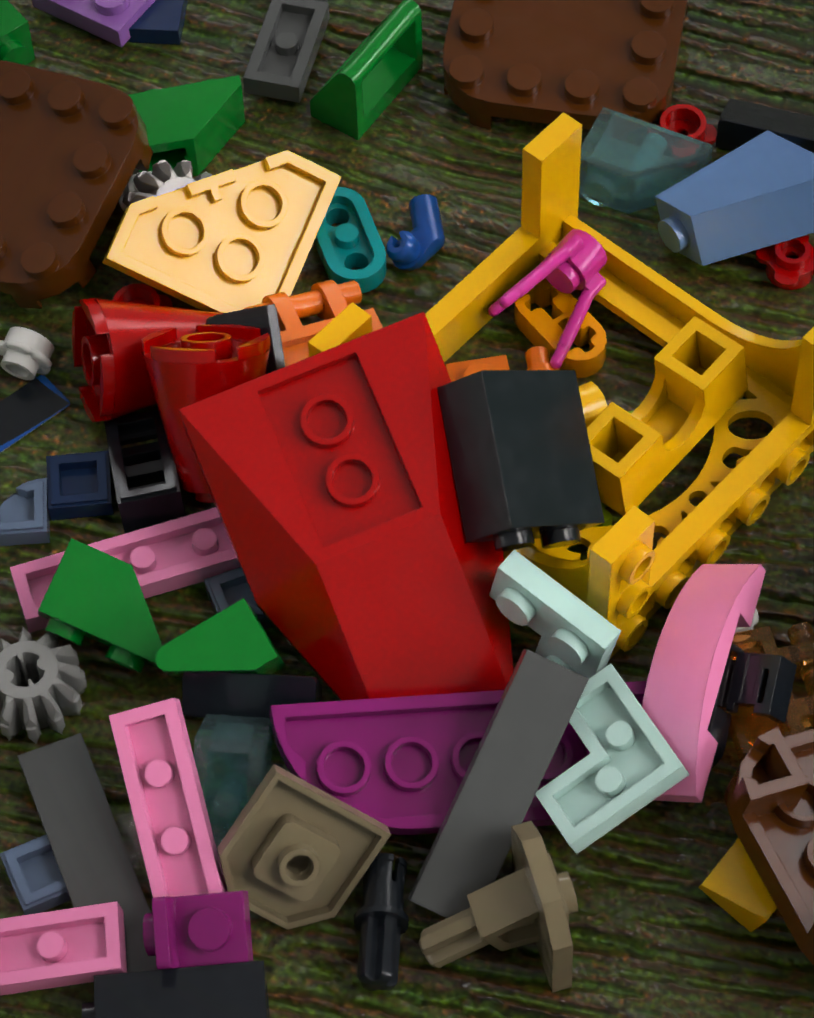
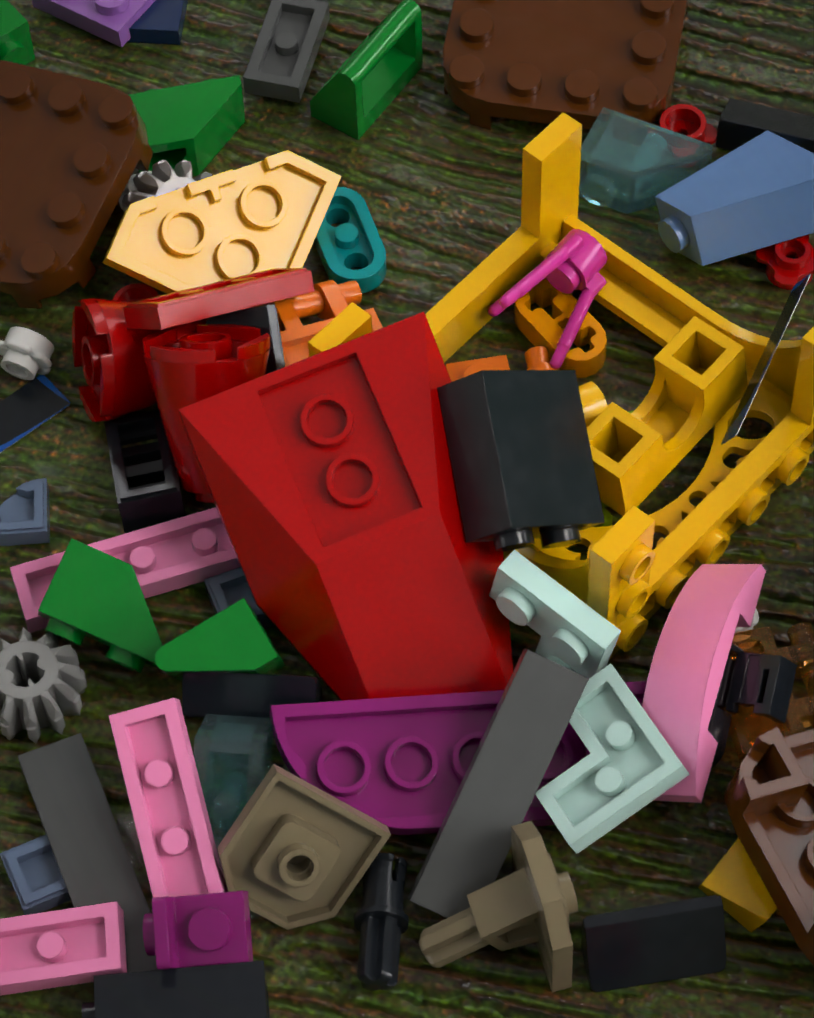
dark blue tile [46,450,114,521] -> none
blue arm [386,194,445,271] -> none
none -> tile [123,268,315,330]
none -> black slope [581,895,727,993]
none -> black sticker [721,274,811,445]

